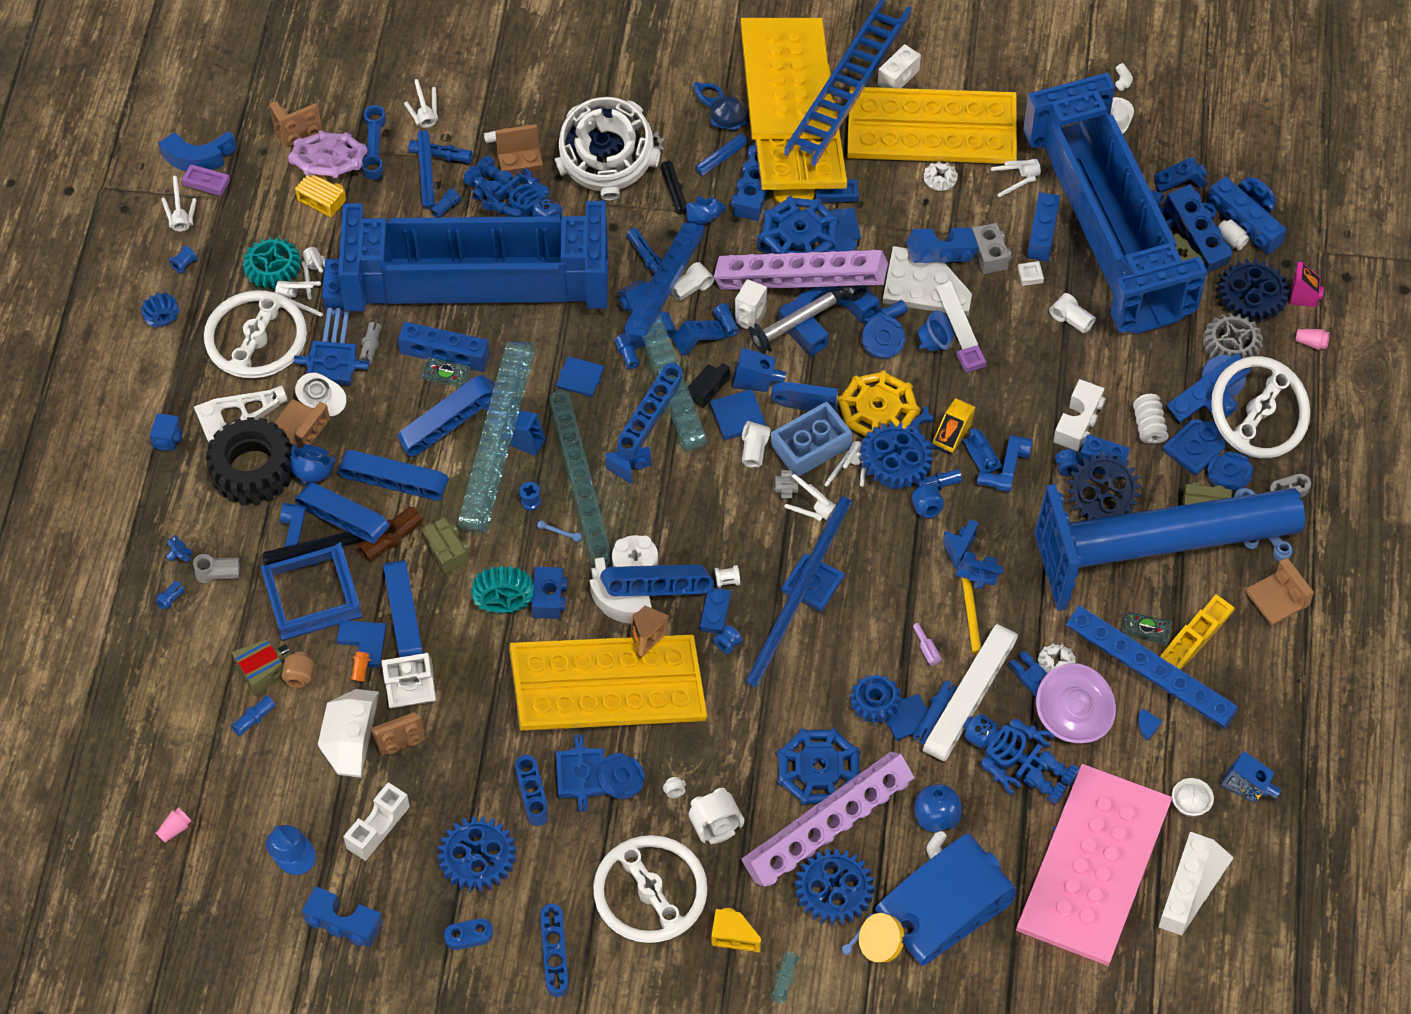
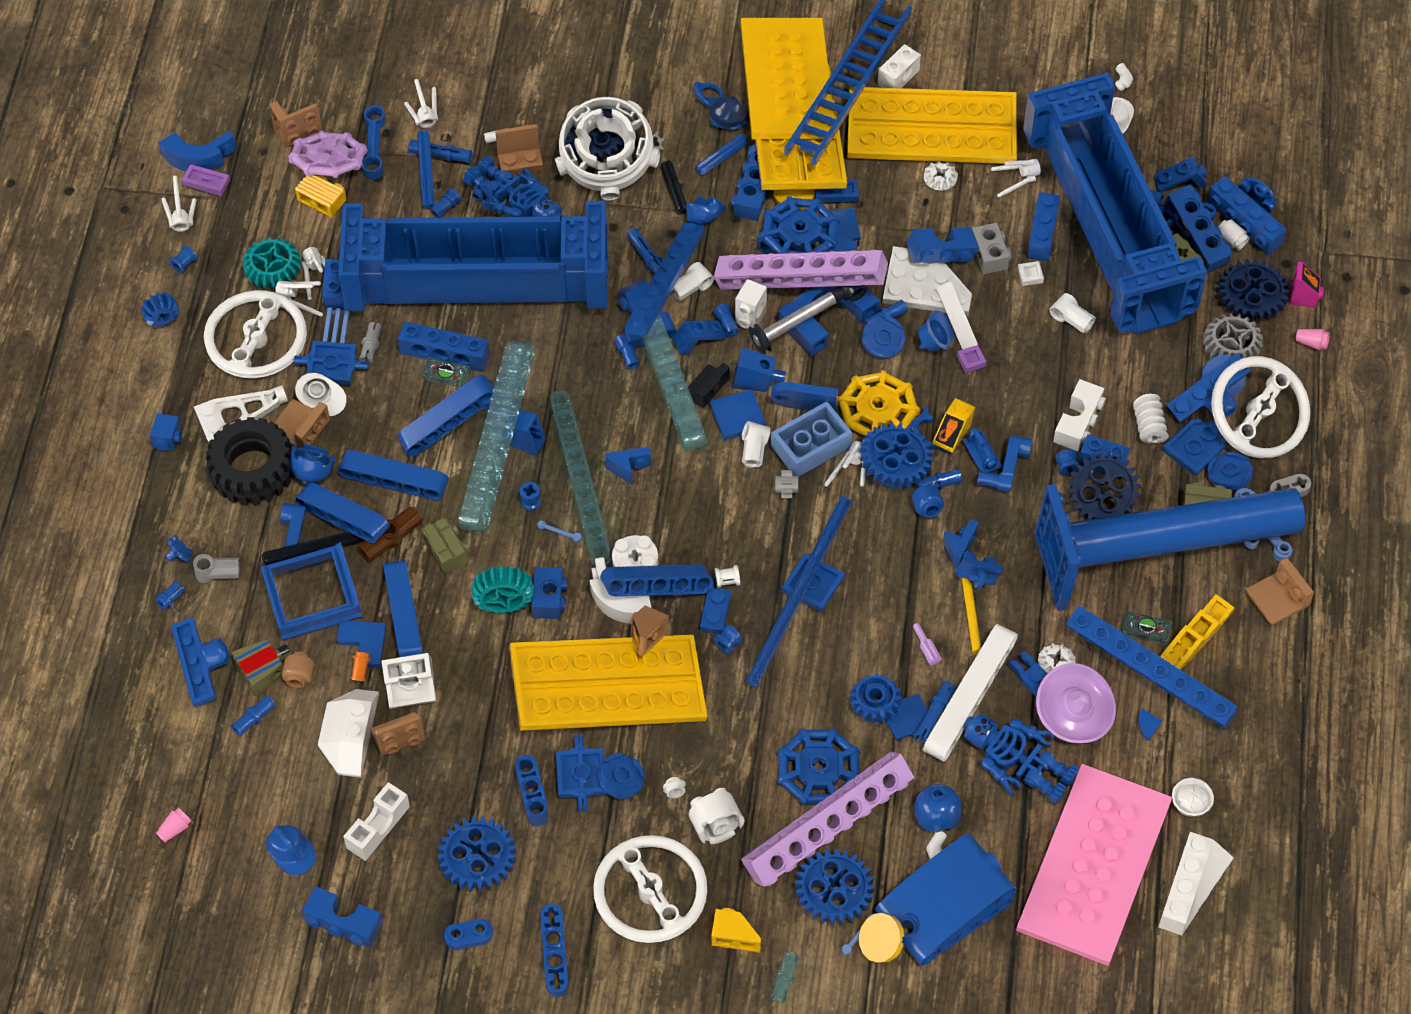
blue piece [556,357,604,397] -> none
blue beam [617,363,682,460] -> none
white plant [784,474,836,522] -> none
blue torso [1220,751,1281,802] -> none
none -> blue plate [171,617,230,708]

